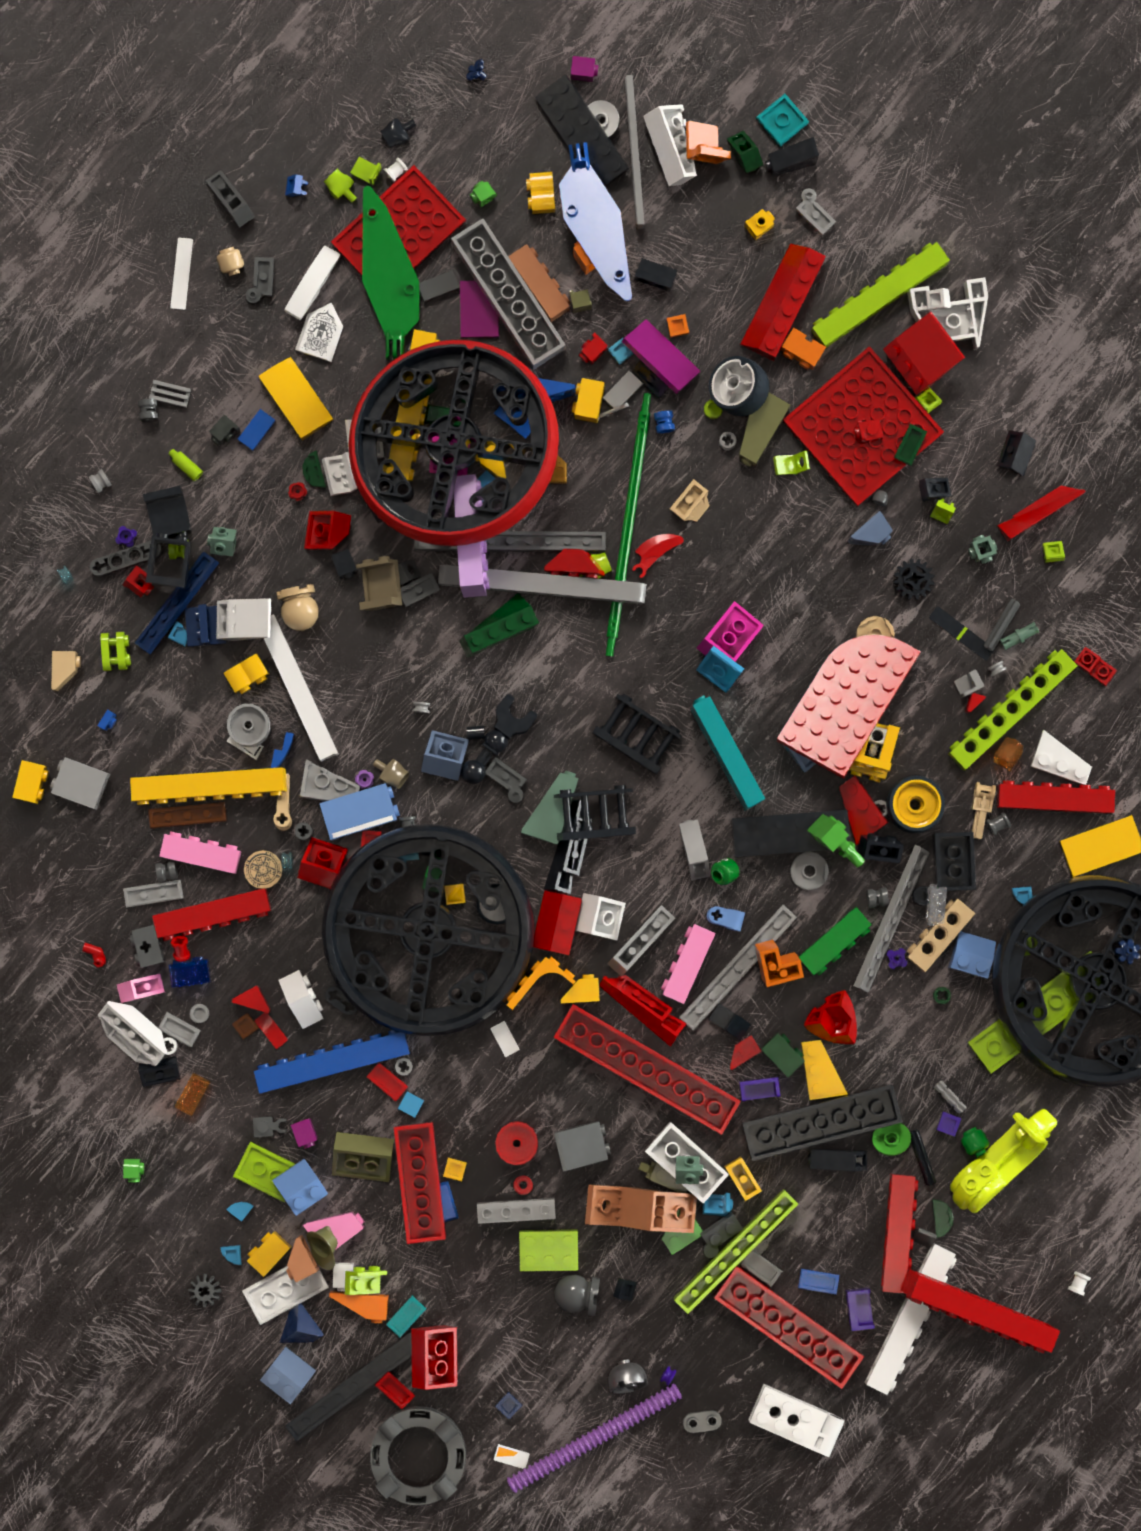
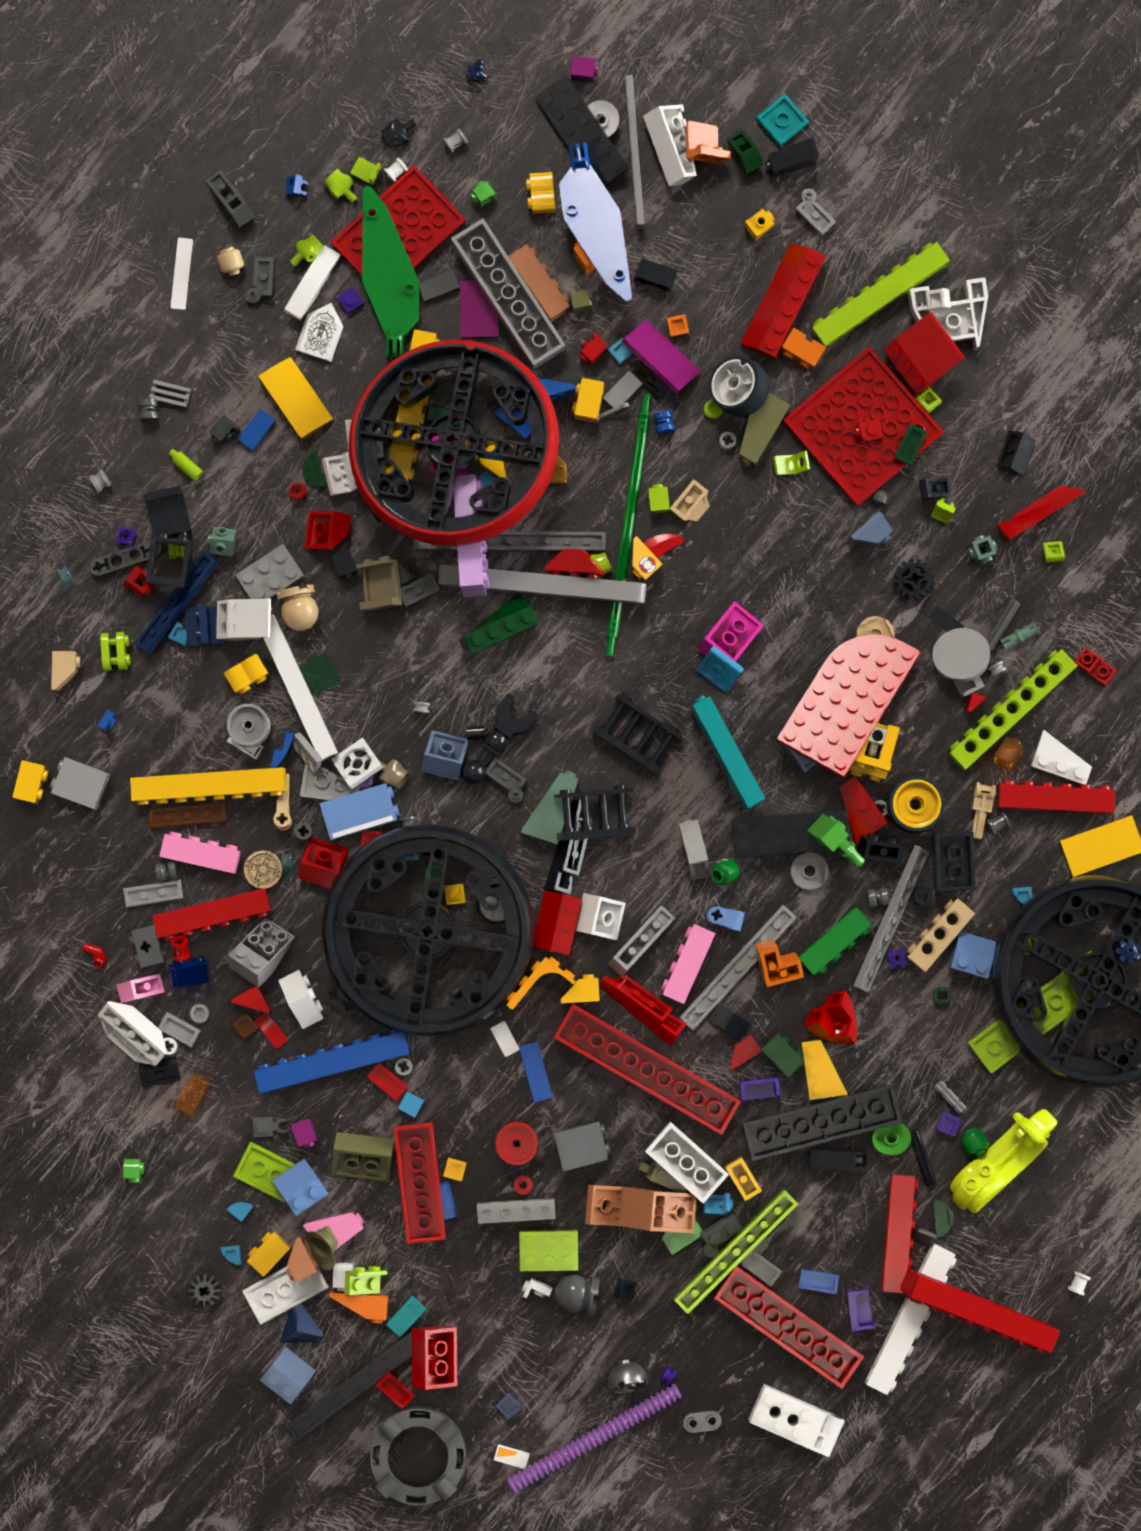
sand green brick [675,1156,703,1184] -> none
clear hinge [925,884,947,926] -> none
none -> light grey slope [228,917,295,988]
none -> light grey plate [235,544,304,599]
none -> lime piece [290,234,324,266]
none -> light grey tile [292,732,322,773]
none -> clear green piece [299,652,341,696]
none -> white piece [331,738,383,789]
none -> dark purple plate [337,287,364,314]
none -> light grey bush [443,128,468,153]
none -> blue tile [519,1041,553,1103]
none -> white bracket [521,1277,552,1298]
none -> yellow slope [632,536,662,580]
none -> lime brick [648,484,670,514]
none -> light grey tile [932,628,991,682]

